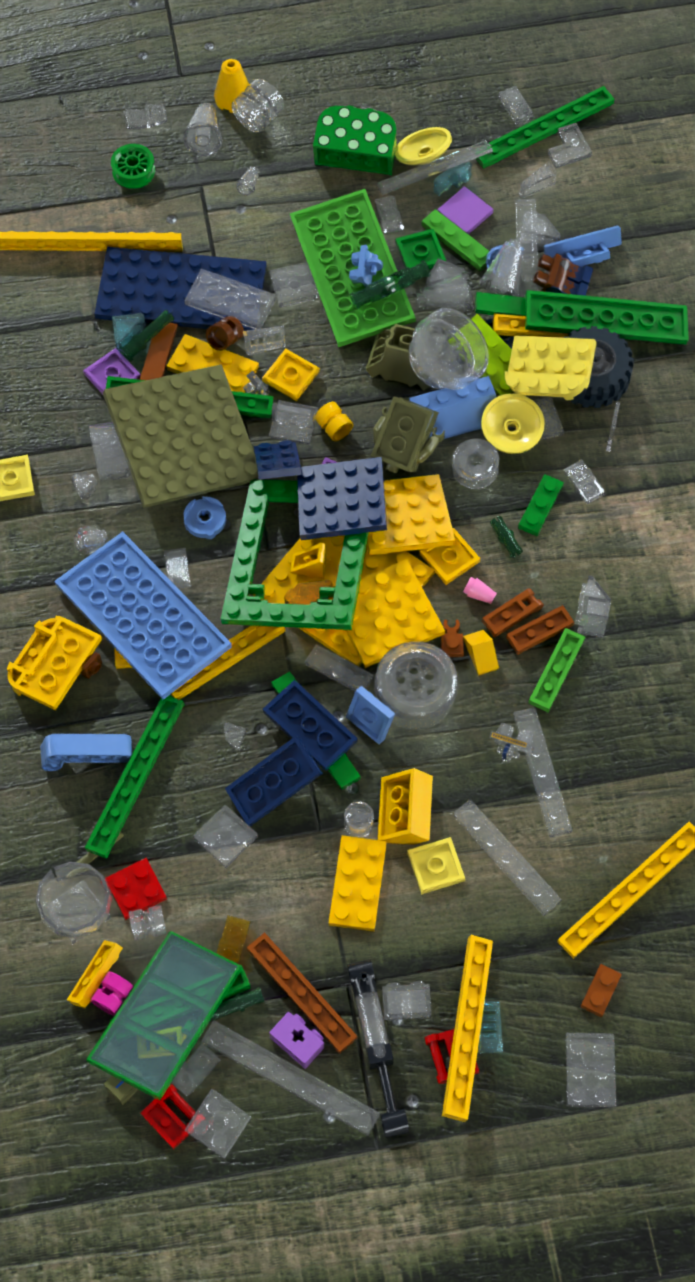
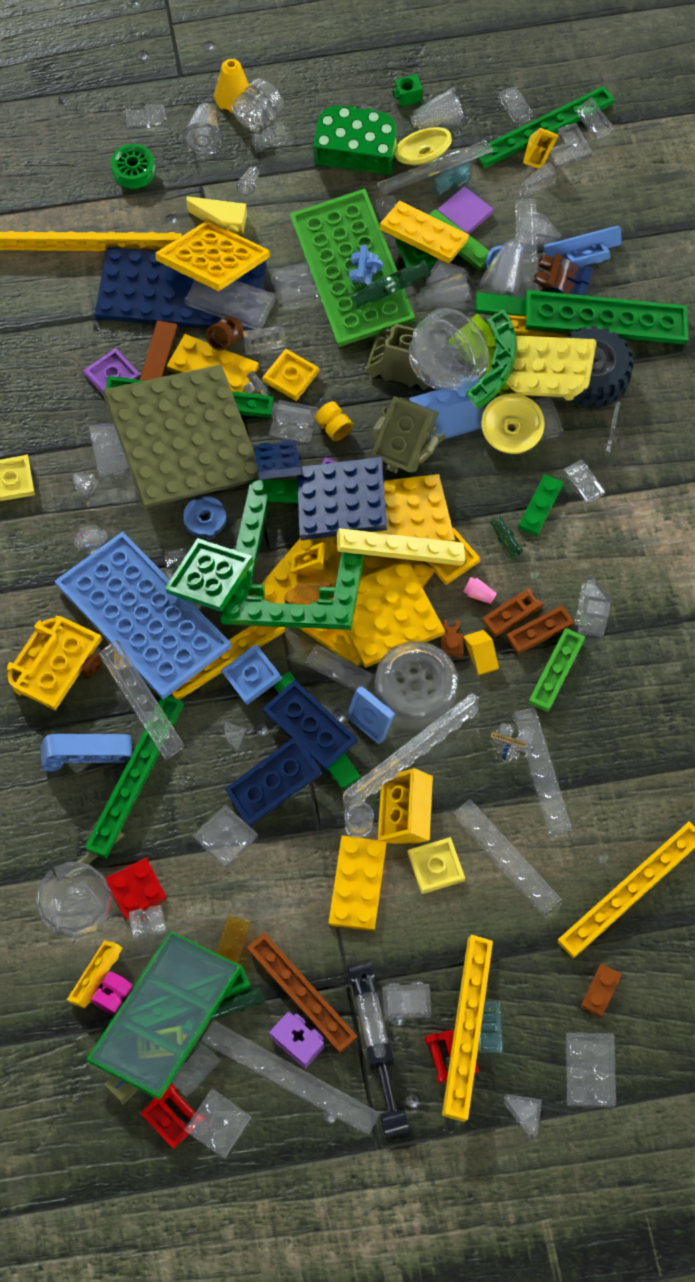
clear light blue slope [112,313,146,353] -> none
clear green pin [119,309,174,362] -> none
clear wheel [452,439,499,489] -> none
none -> clear tile [99,640,185,760]
none -> yellow plate [155,221,270,291]
none -> plate [165,538,254,612]
none -> light yellow slope [186,196,247,235]
none -> medium blue plate [221,644,282,705]
none -> clear wheel [250,127,277,153]
none -> light yellow plate [337,528,465,566]
none -> clear plate [343,692,479,811]
none -> yellow plate [379,201,469,264]
none -> green brick [392,74,423,107]
none -> clear cone [410,87,466,130]
none -> green tile [465,309,517,410]
none -> clear slope [502,1094,542,1141]
none -> yellow slope [523,128,558,170]
none -> clear plate [574,97,614,142]

